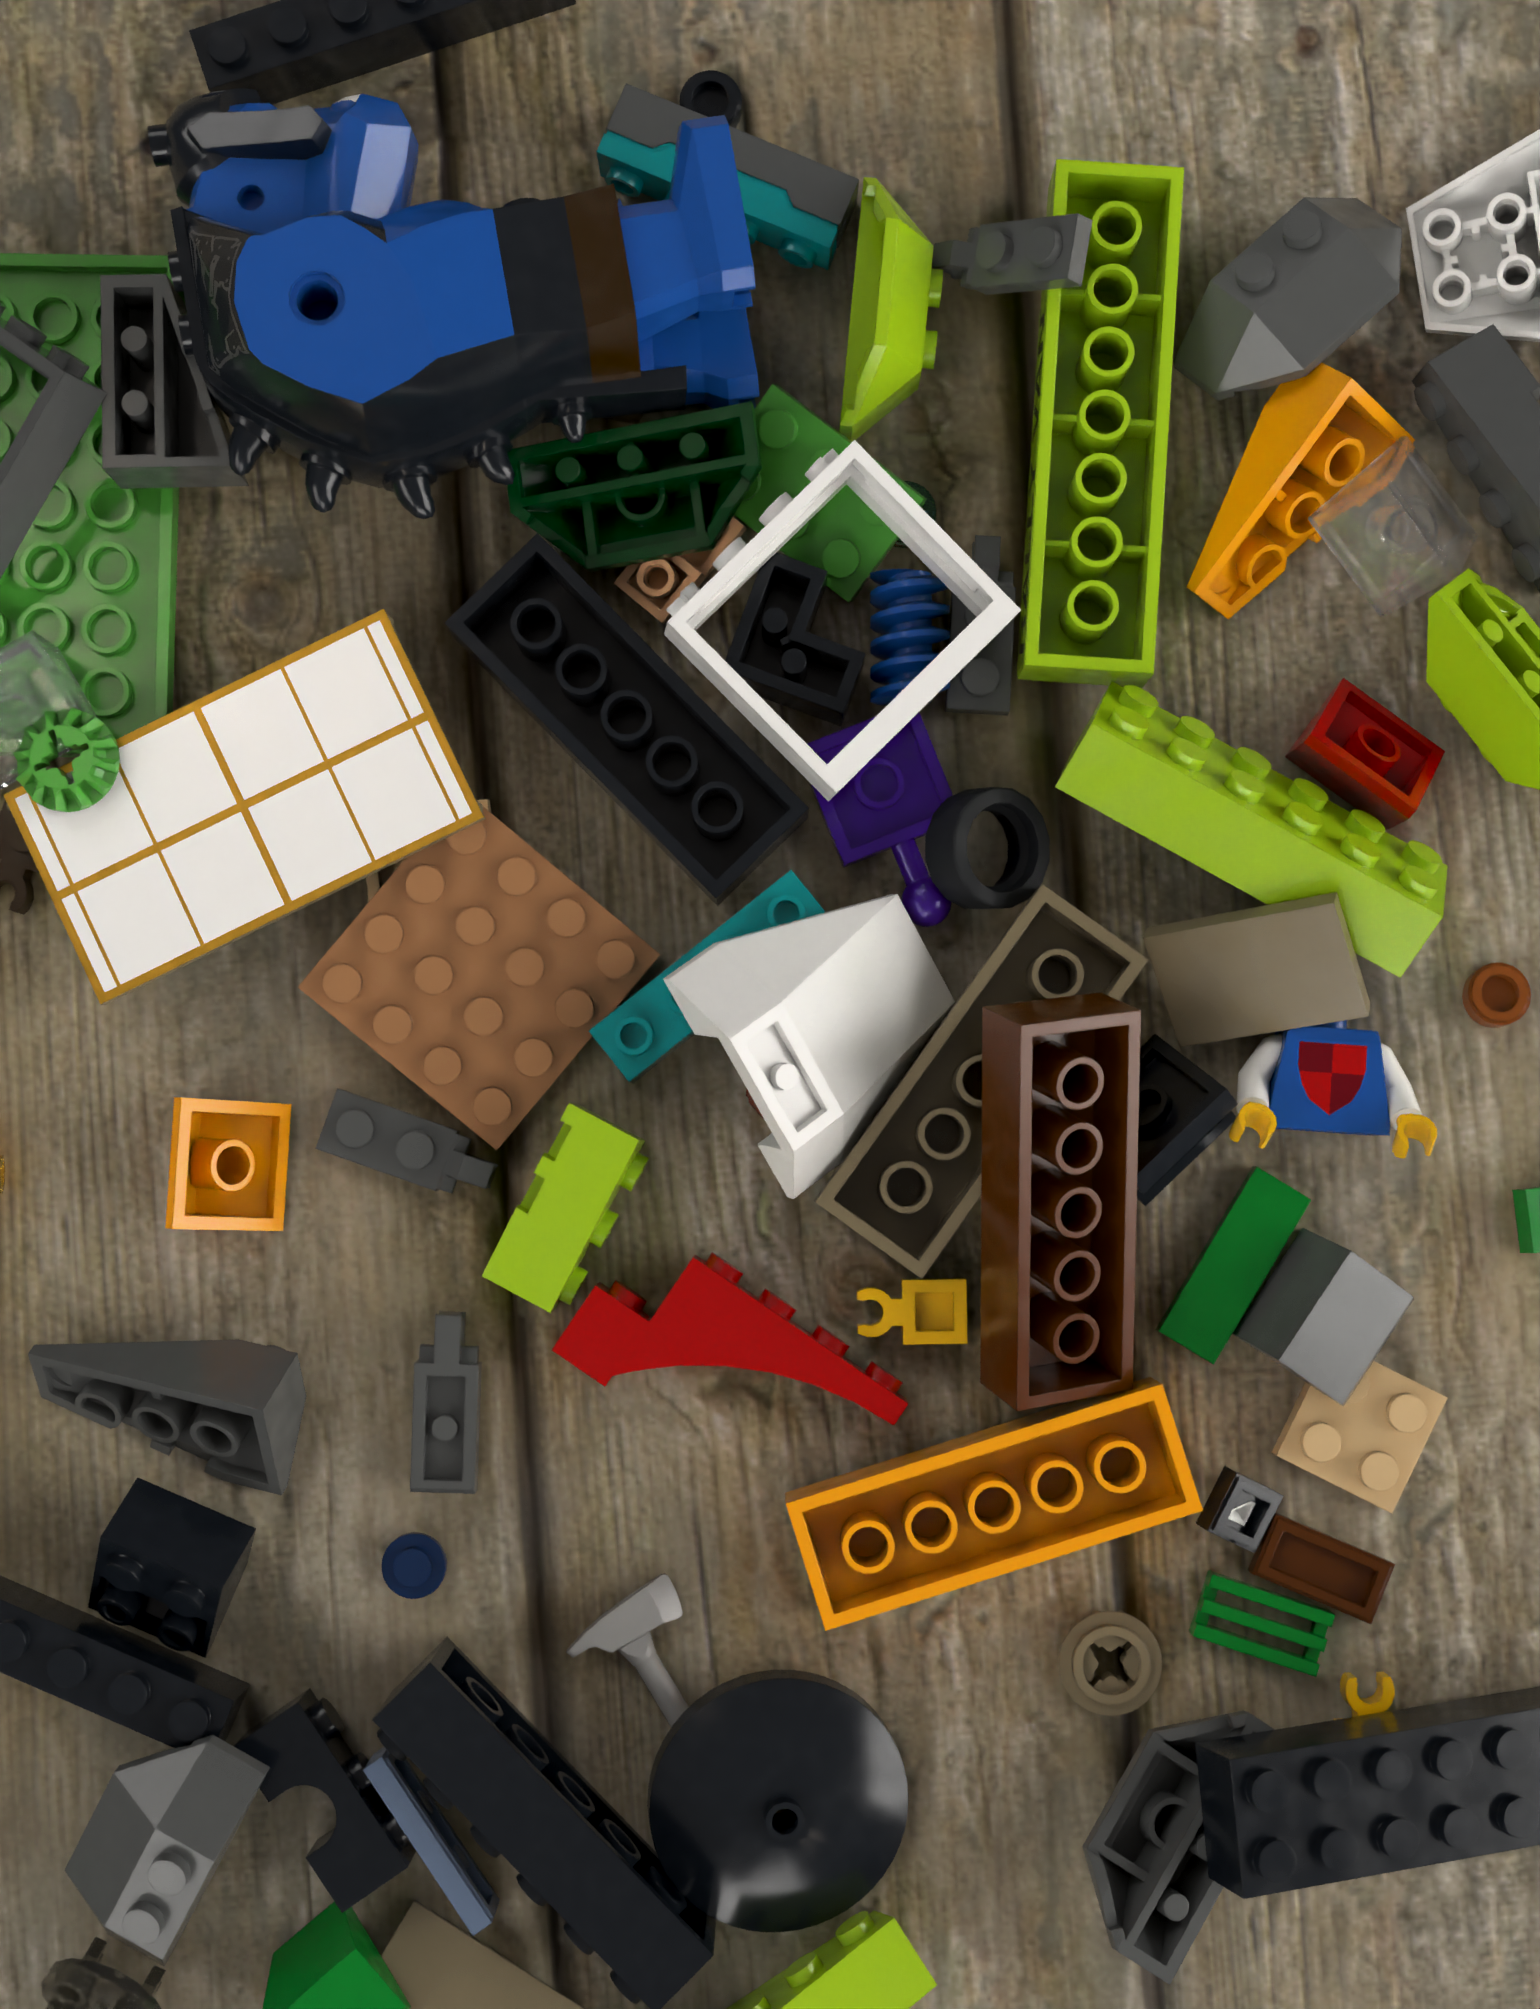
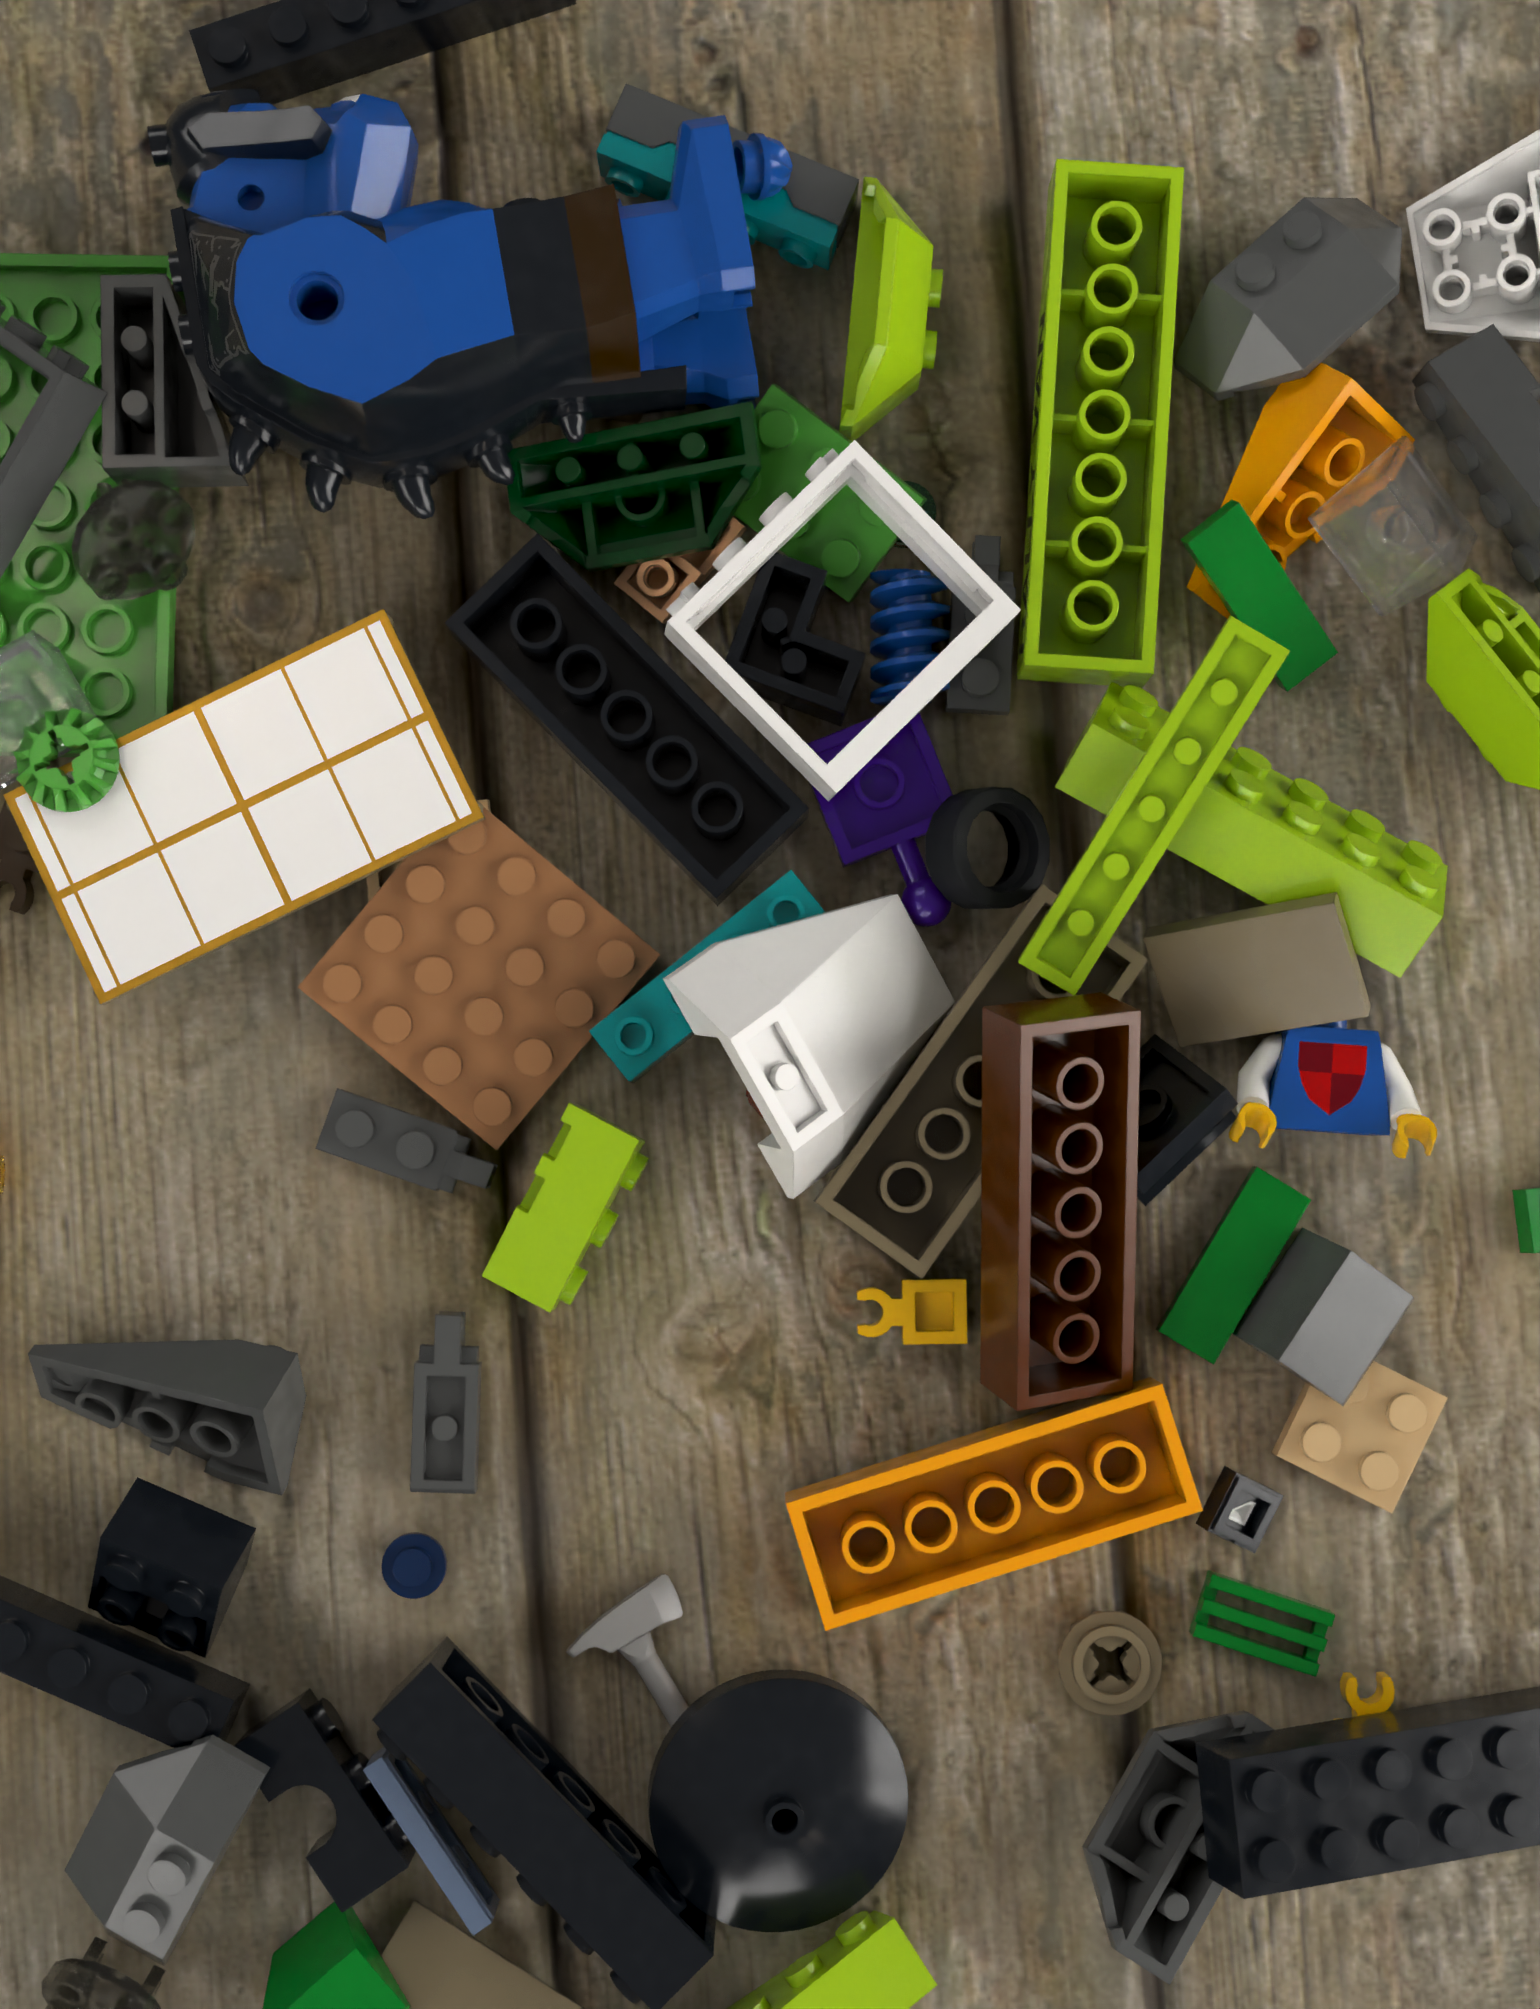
light orange slope [165,1097,292,1231] -> none
red arch [552,1252,908,1425] -> none
black tile [680,70,742,128] -> none
dark grey hinge [932,213,1093,295] -> none
reddish brown tile [1248,1513,1395,1624] -> none
red slope [1285,678,1445,831] -> none
dark orange tile [1462,962,1531,1028] -> none
none -> clear smoke plate [71,479,196,600]
none -> blue plate [732,133,793,201]
none -> lime plate [1018,615,1290,996]
none -> green tile [1180,499,1338,692]

